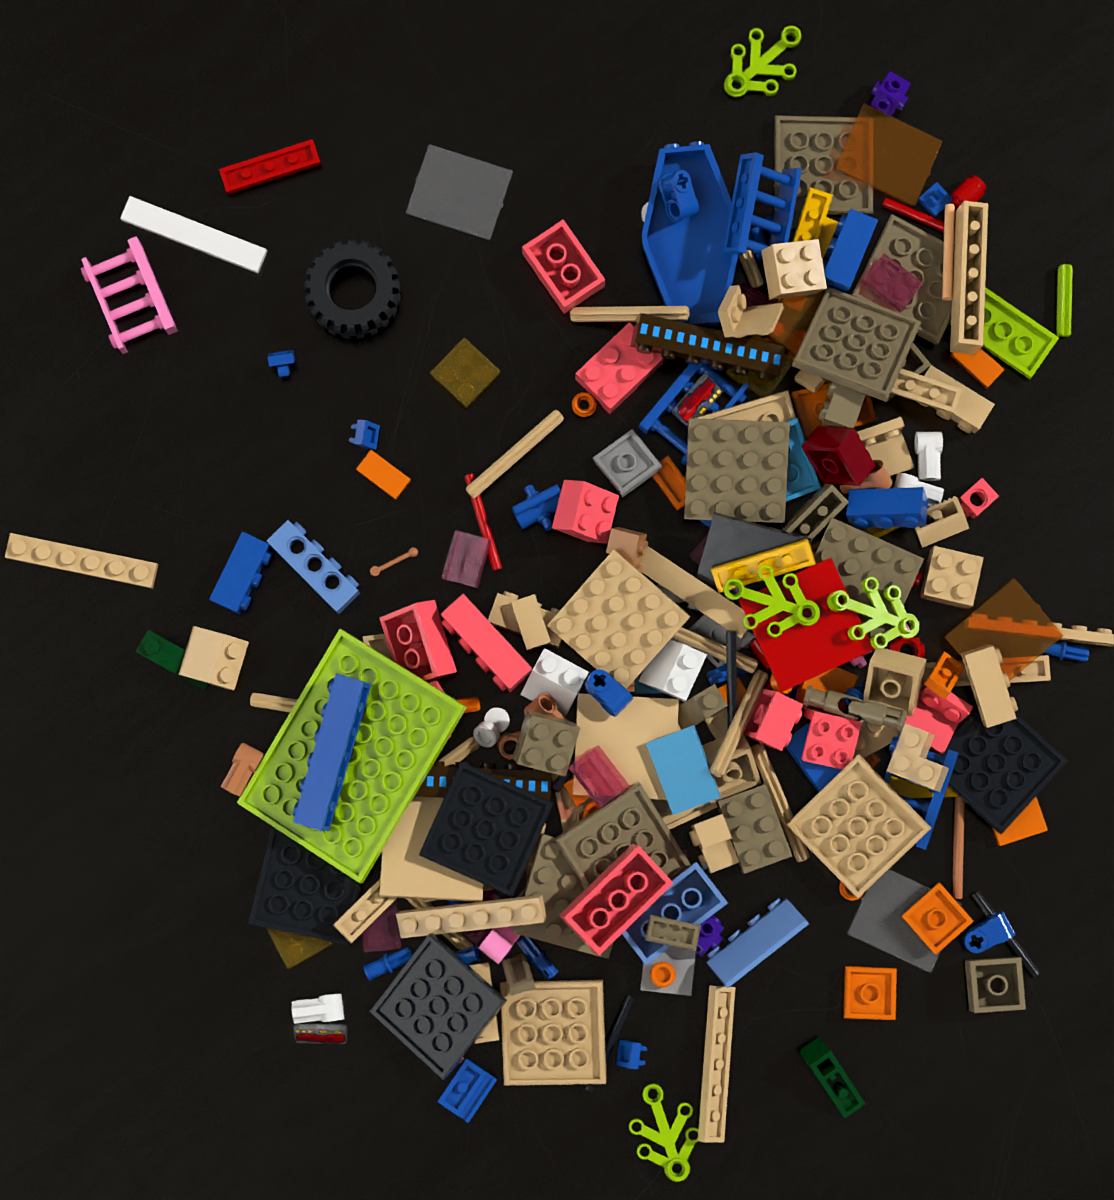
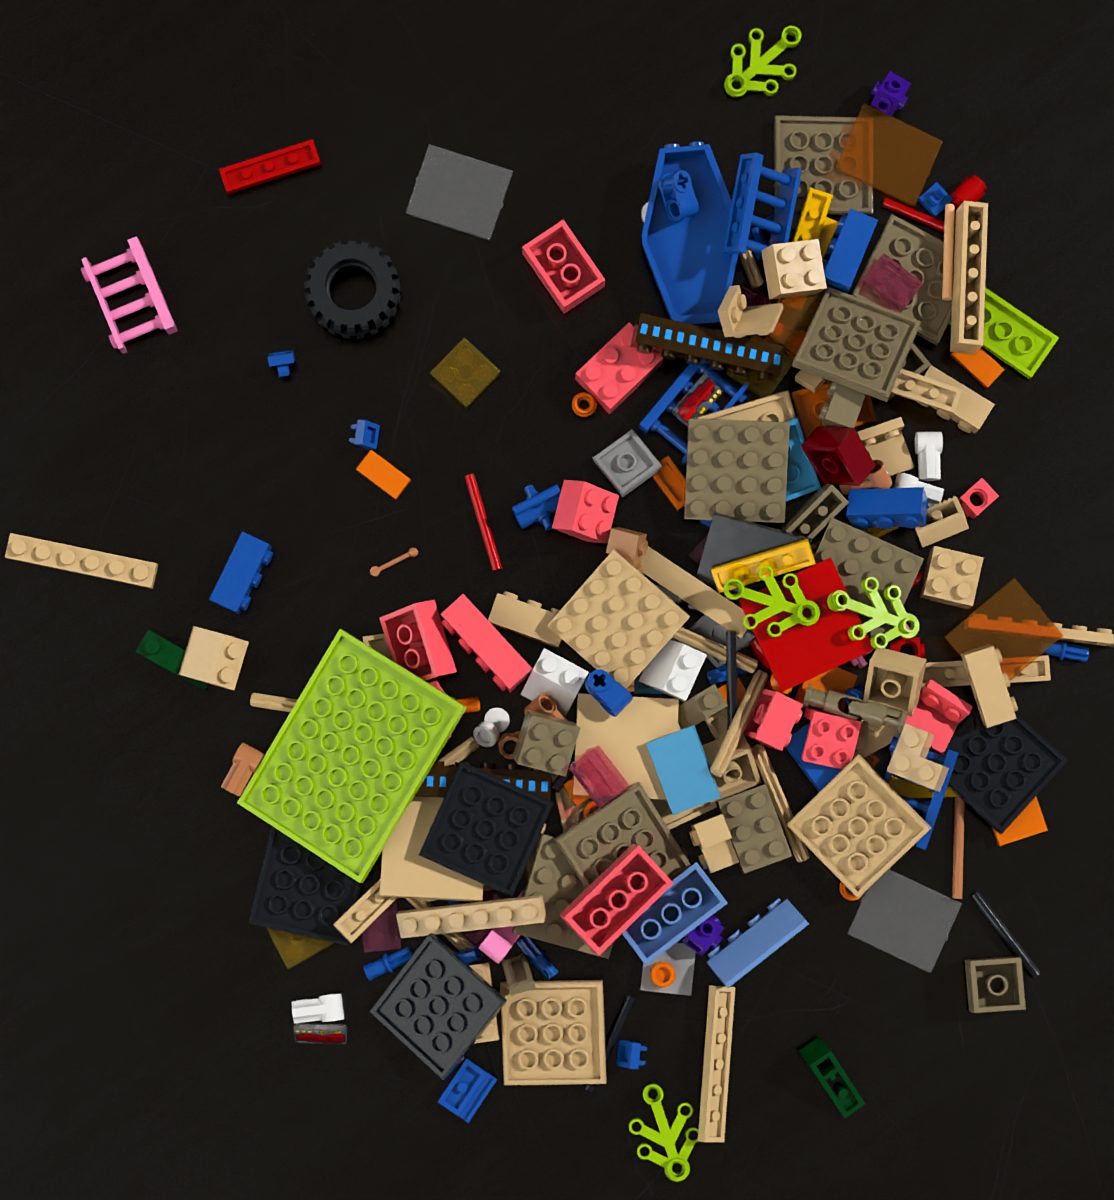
white tile [120,196,267,273] -> none
medium blue brick [267,520,360,614] -> none
blue brick [293,674,372,831] -> none
clear pink plate [442,530,491,588] -> none
tan axle [466,410,564,498] -> none
tan tile [511,594,551,650] -> none
tan axle [570,306,690,322] -> none
dark tan plate [645,915,701,951] -> none
orange plate [843,966,897,1020] -> none
orange plate [901,882,973,955] -> none
orange plate [924,651,965,699] -> none
blue piece [965,911,1016,953] -> none
lime axle [1056,264,1073,337] -> none

